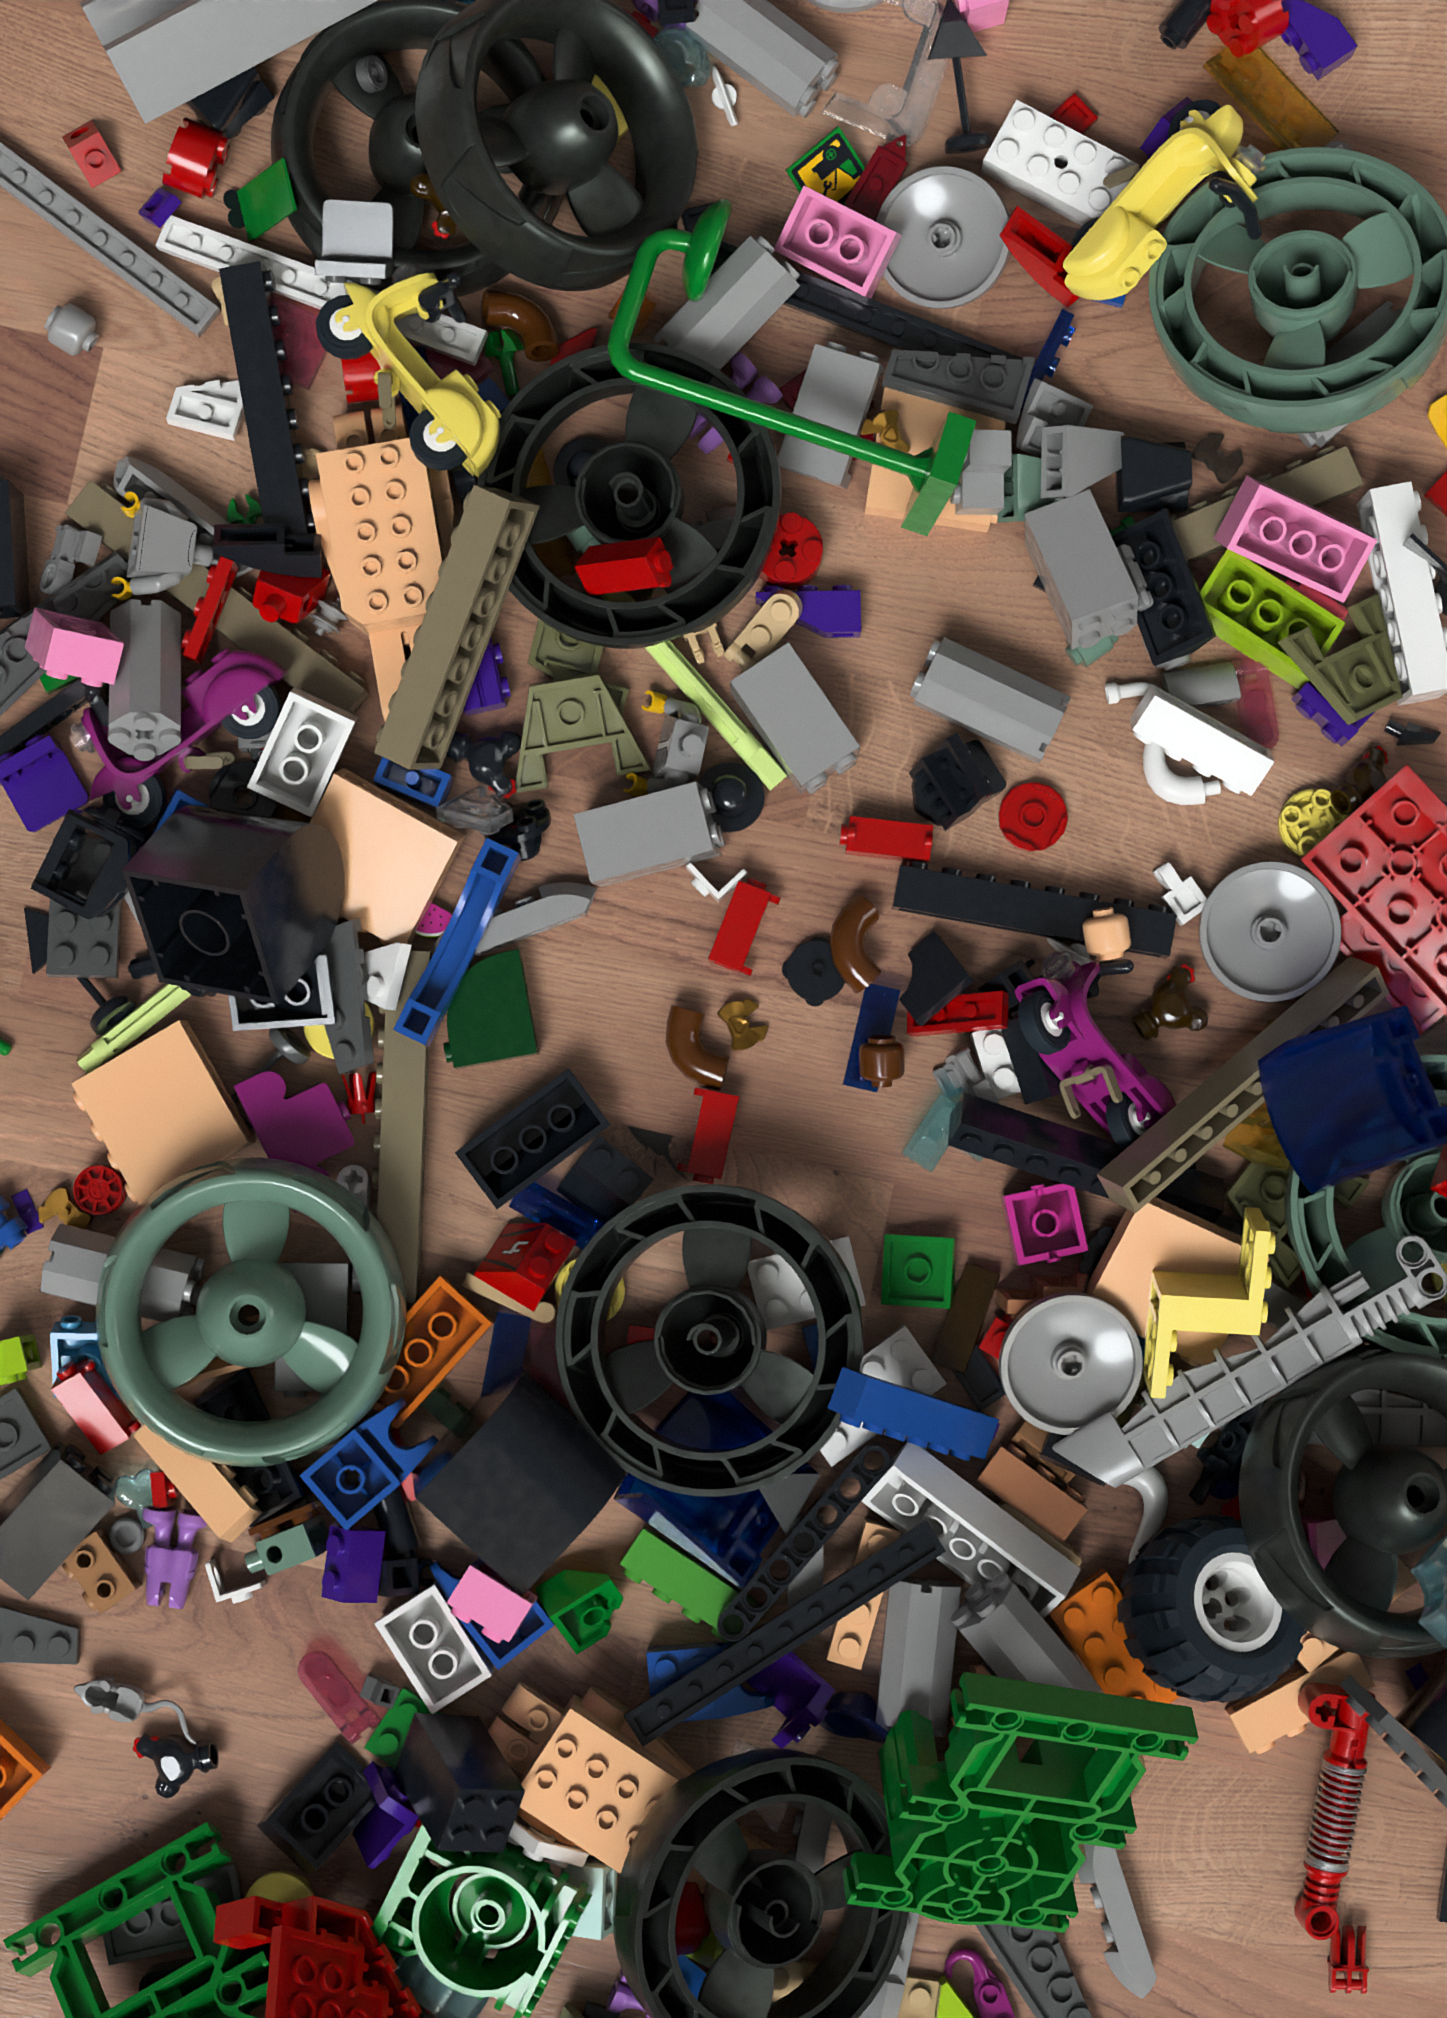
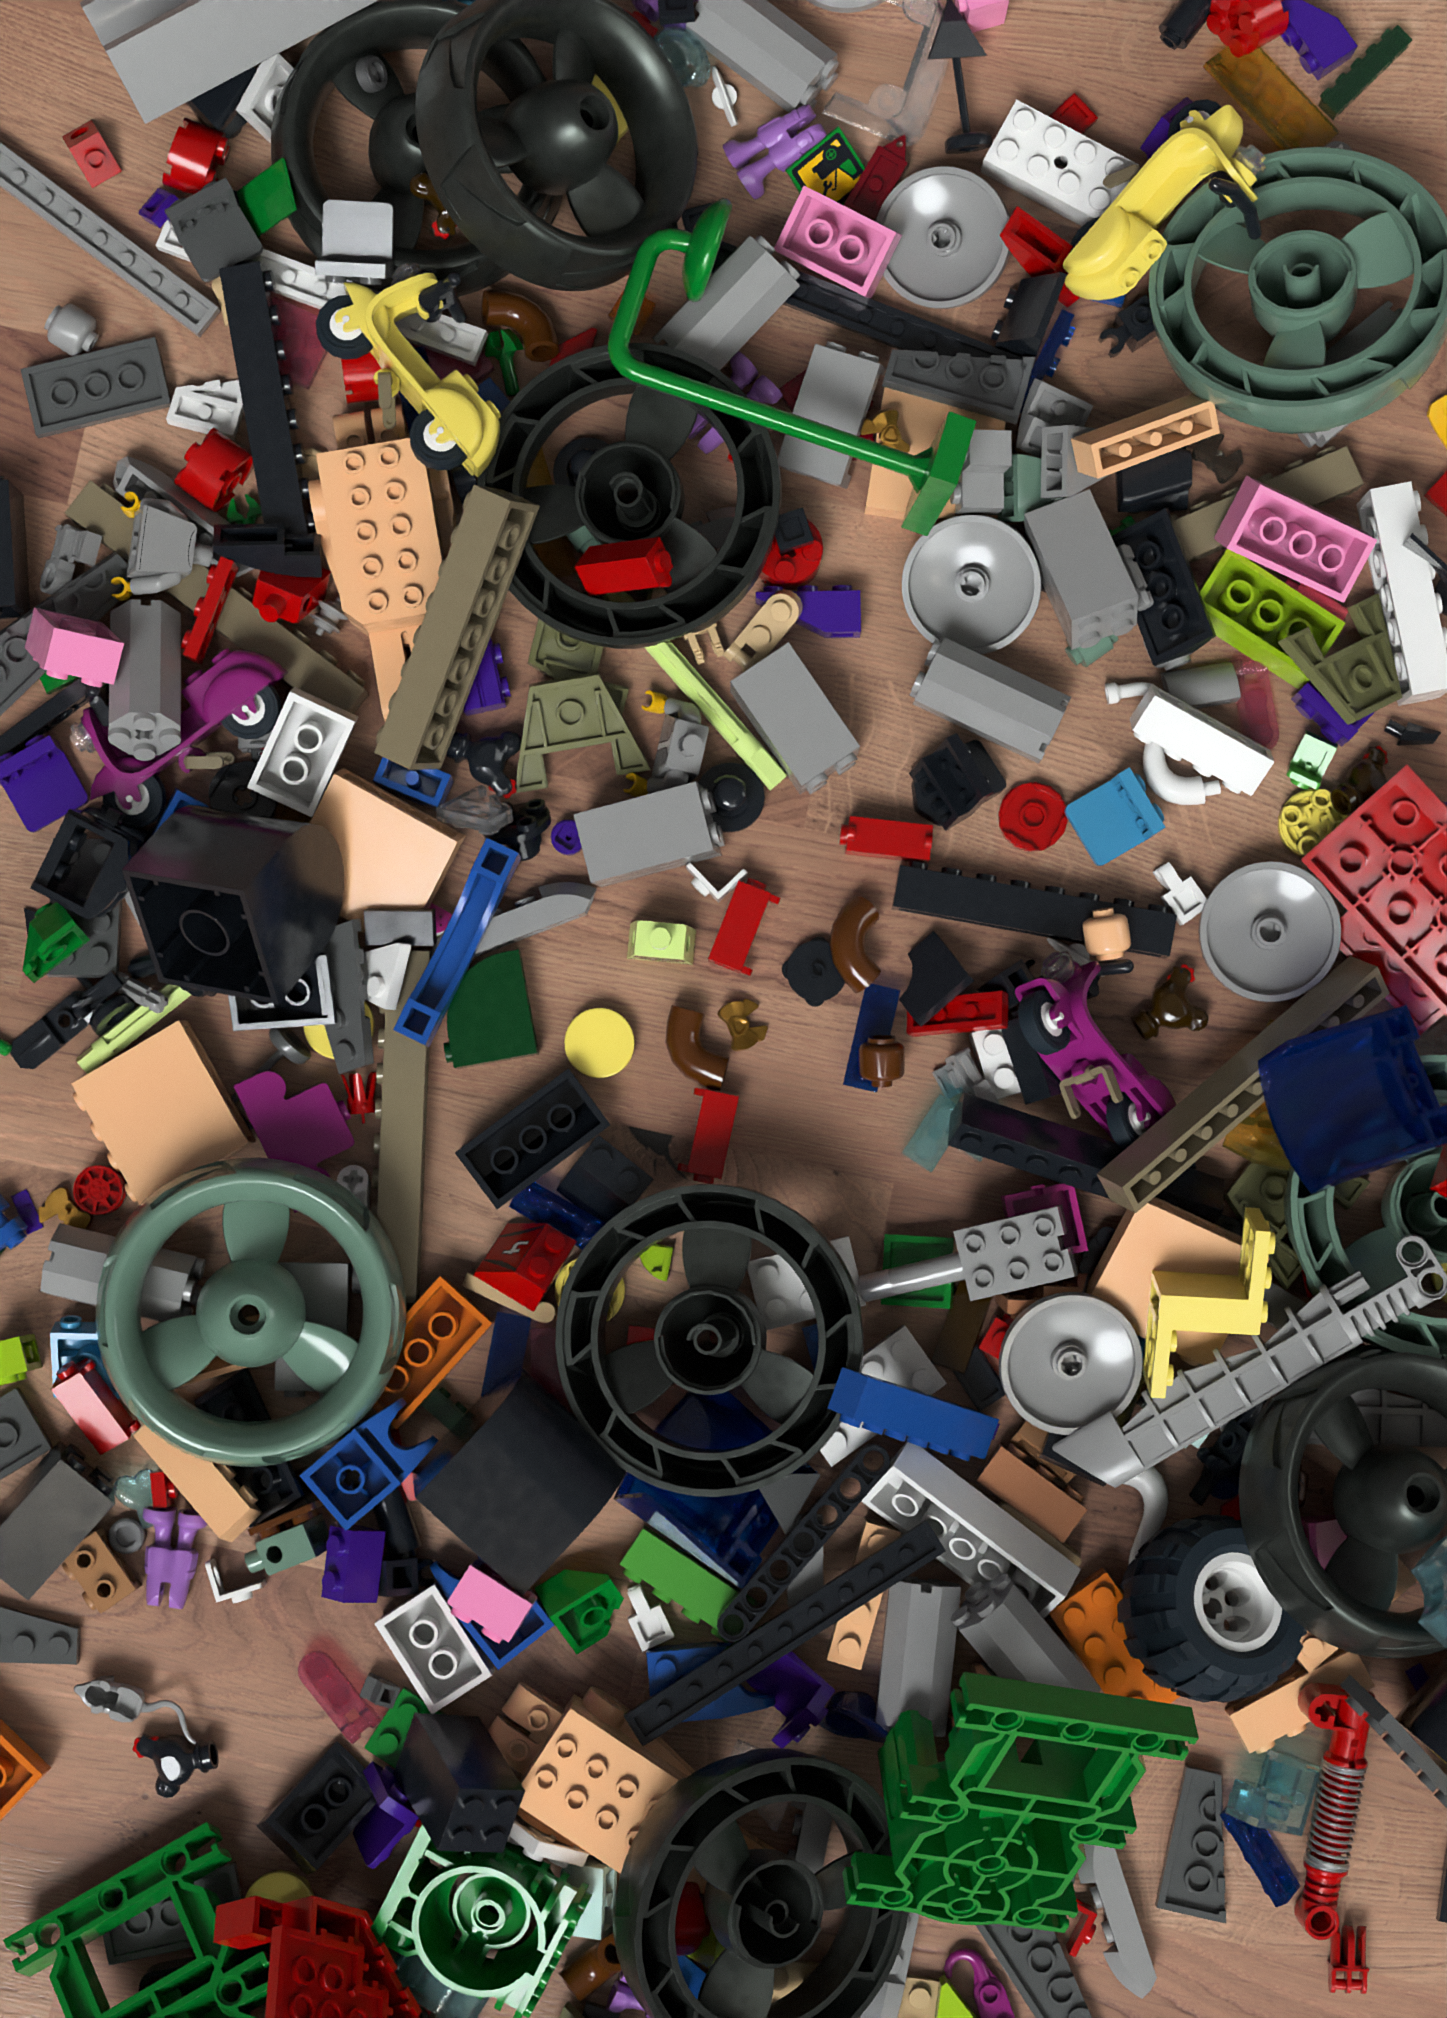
none -> black piece [10,971,124,1069]
none -> dark grey plate [20,337,172,438]
none -> green slope [22,902,90,983]
none -> light grey axle [116,972,168,1013]
none -> dark grey bracket [164,177,263,282]
none -> red brick [174,428,253,512]
none -> white plate [236,53,294,144]
none -> tile [364,908,437,946]
none -> dark purple tile [551,820,582,856]
none -> reddish brown cylinder [558,1935,622,2002]
none -> light yellow tile [564,1008,635,1078]
none -> yellowish green torso [627,920,696,965]
none -> white plate [627,1584,675,1652]
none -> lime tile [640,1244,673,1282]
none -> medium lavender piece [723,104,827,200]
none -> black plate [774,507,814,554]
none -> light grey piece [858,1205,1079,1302]
none -> light grey dish [902,514,1042,654]
none -> black slope [991,272,1067,358]
none -> dark azure bracket [1064,767,1166,866]
none -> red bracket [1065,1898,1098,1957]
none -> light nougat brick [1071,394,1220,479]
none -> black brick [1098,295,1157,358]
none -> dark grey wing [1155,1765,1226,1924]
none -> clear blue plate [1220,1794,1301,1907]
none -> clear light blue brick [1225,1749,1322,1836]
none -> bracket [1286,730,1338,790]
none -> clear green piece [1318,25,1413,120]

